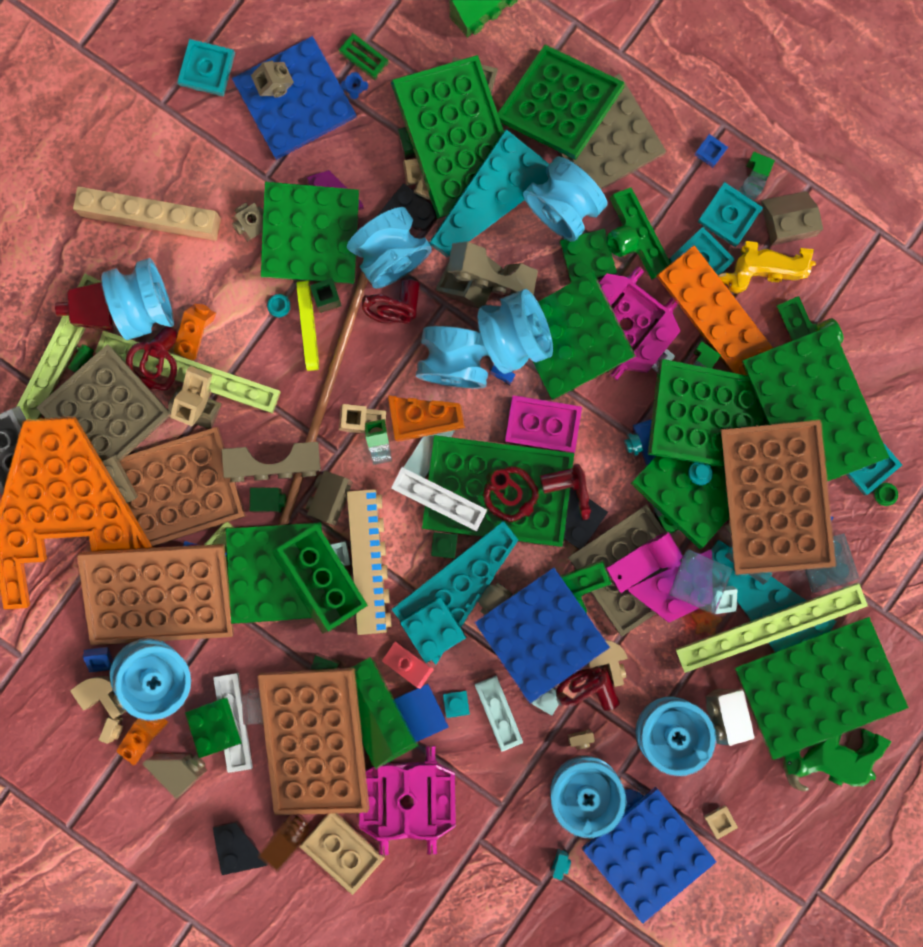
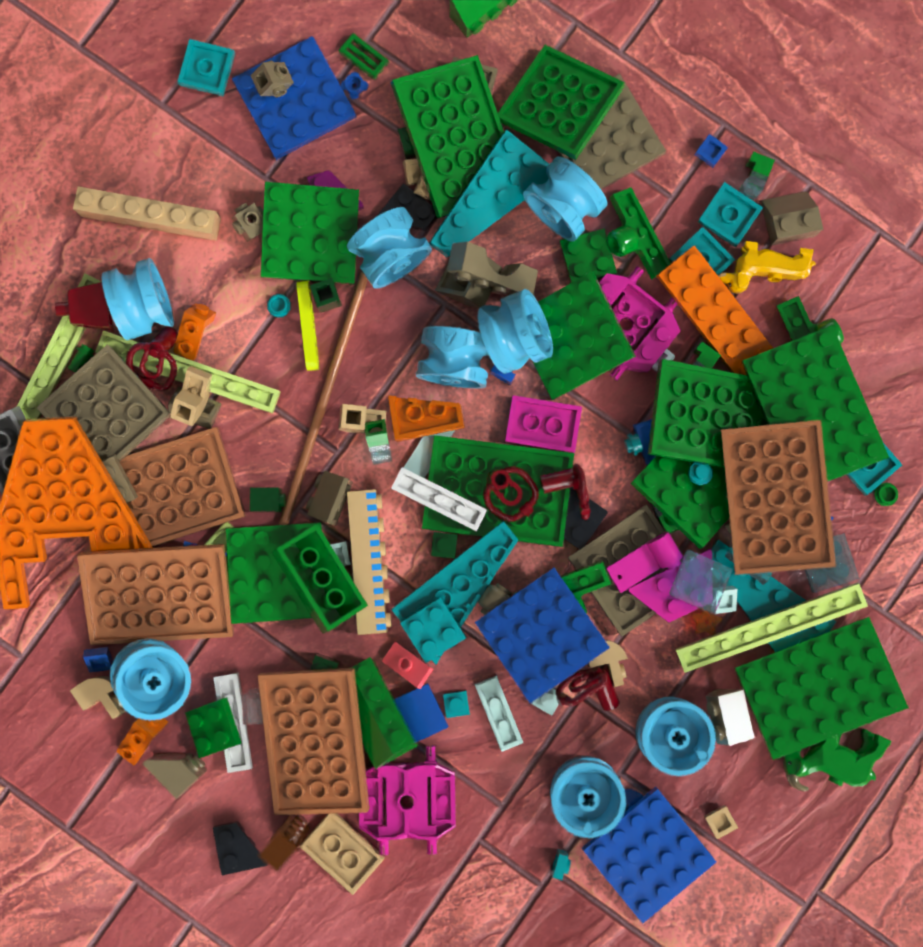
tan plate [99,716,123,744] -> none
dark tan arch [222,442,321,483] -> none
dark red piece [361,280,420,324] -> none
tan plate [567,730,595,750] -> none

